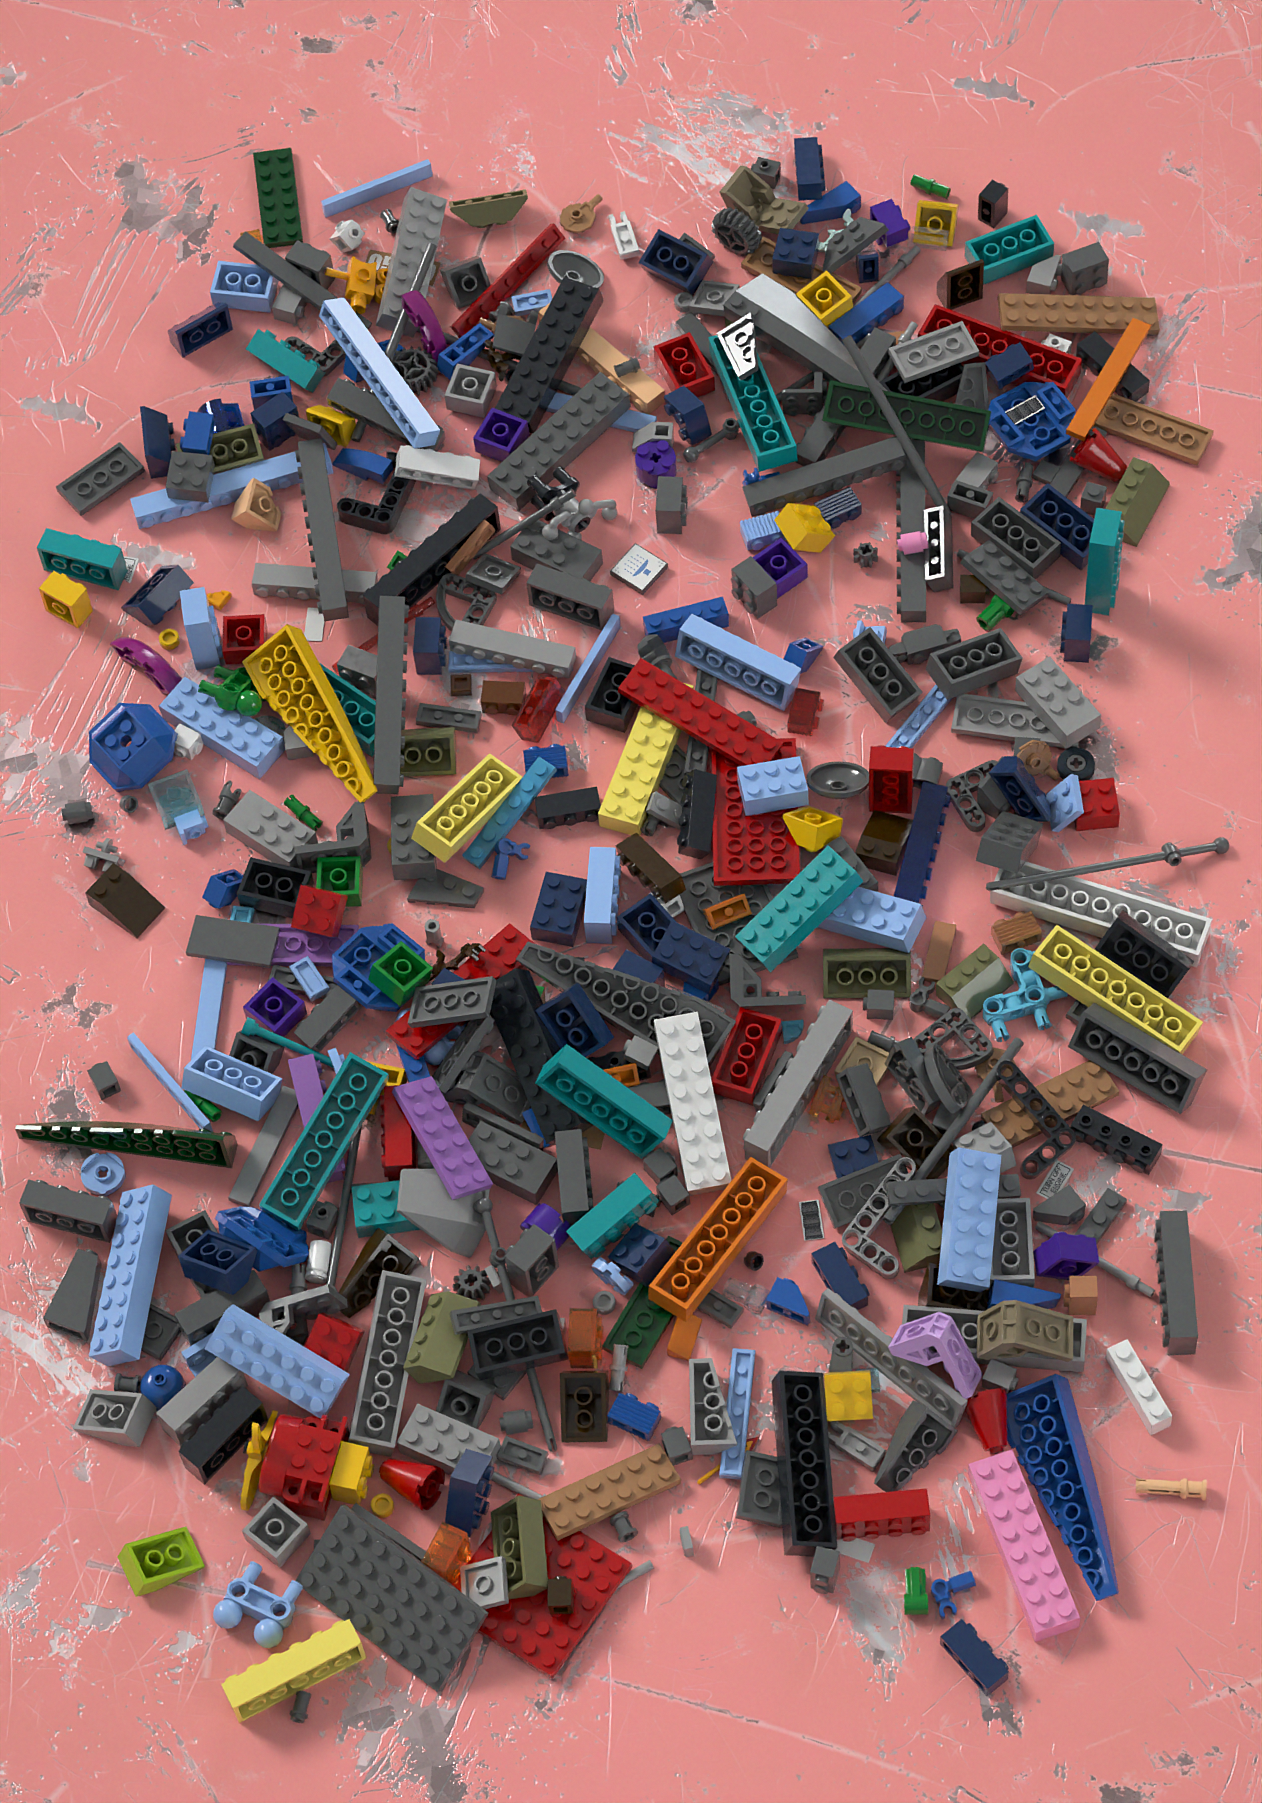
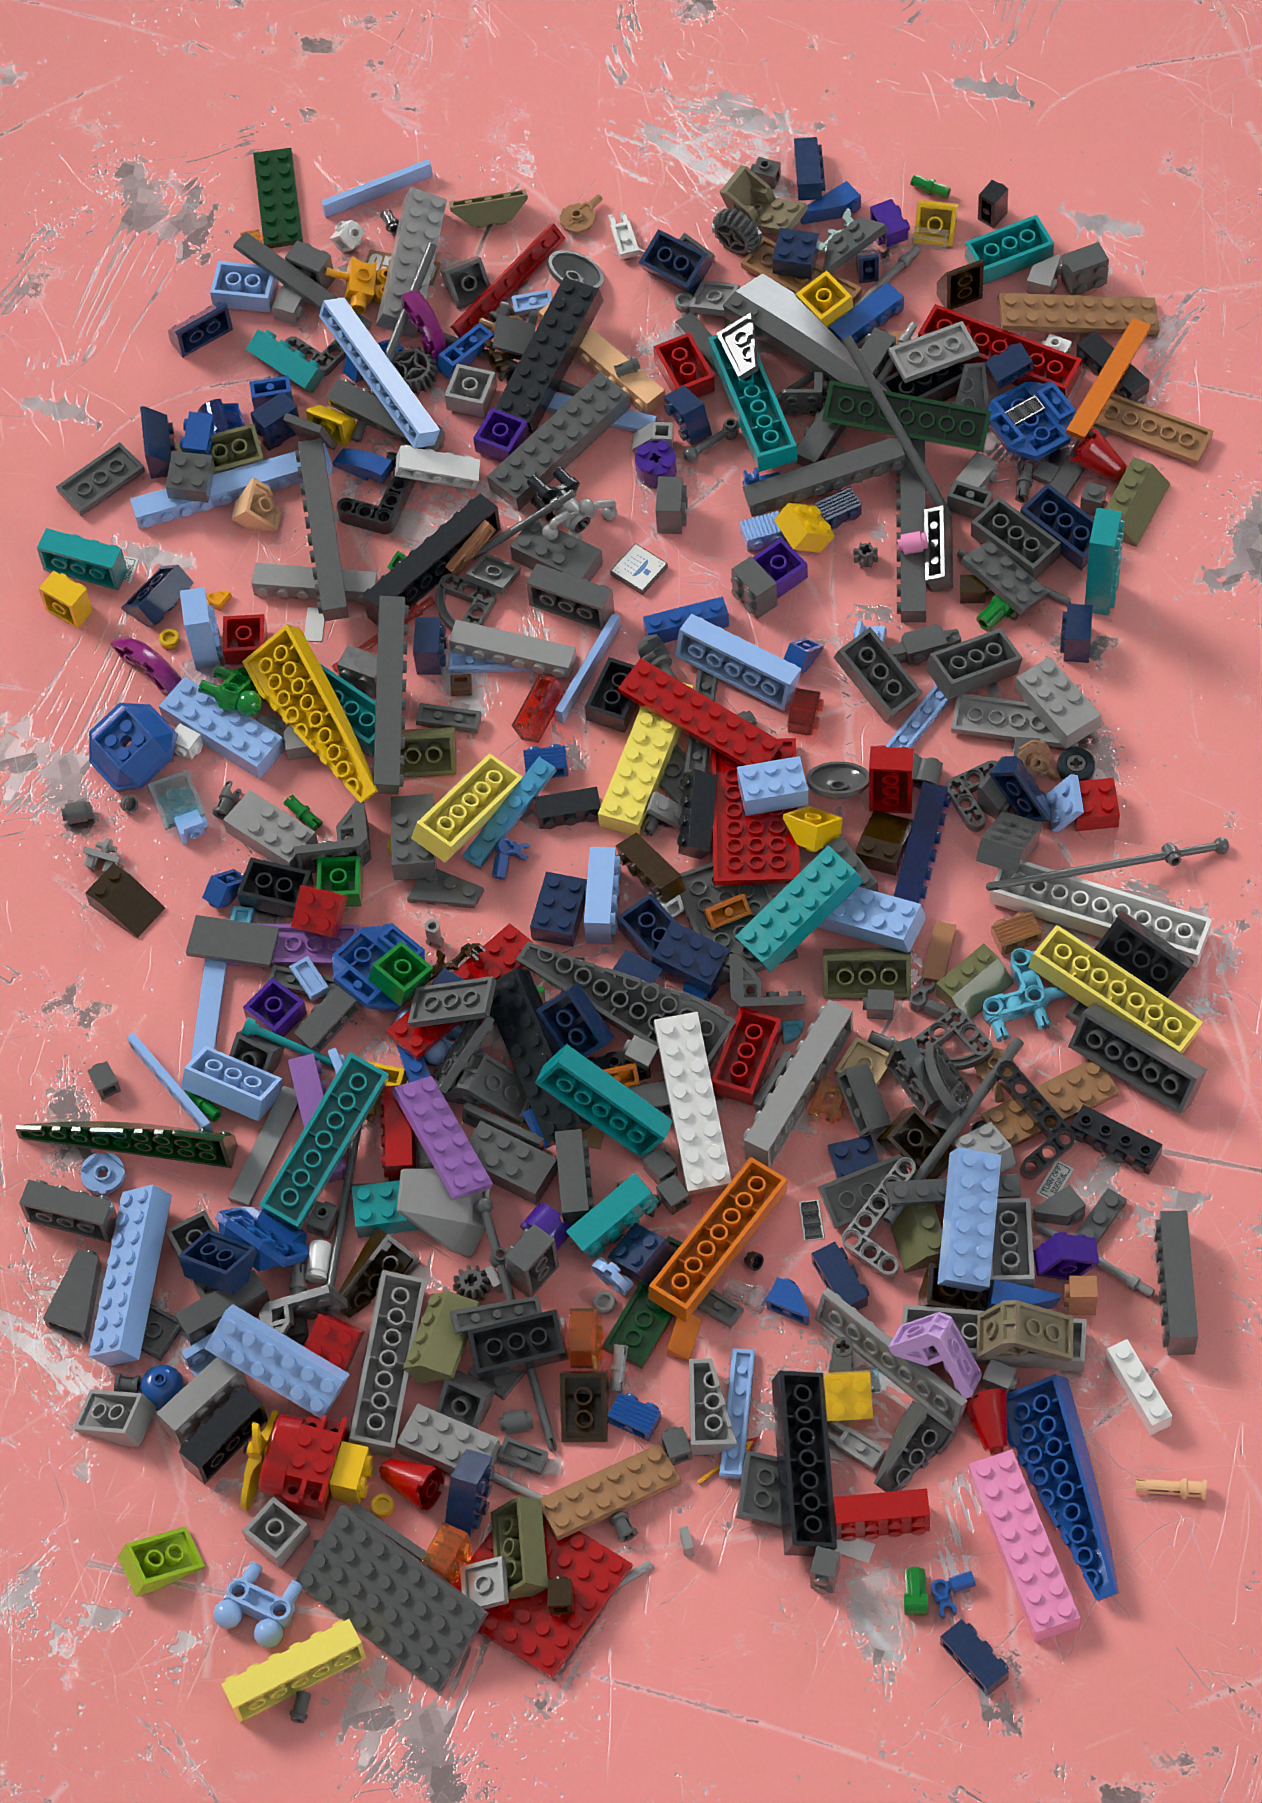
reddish brown brick [481,680,526,715] -> none

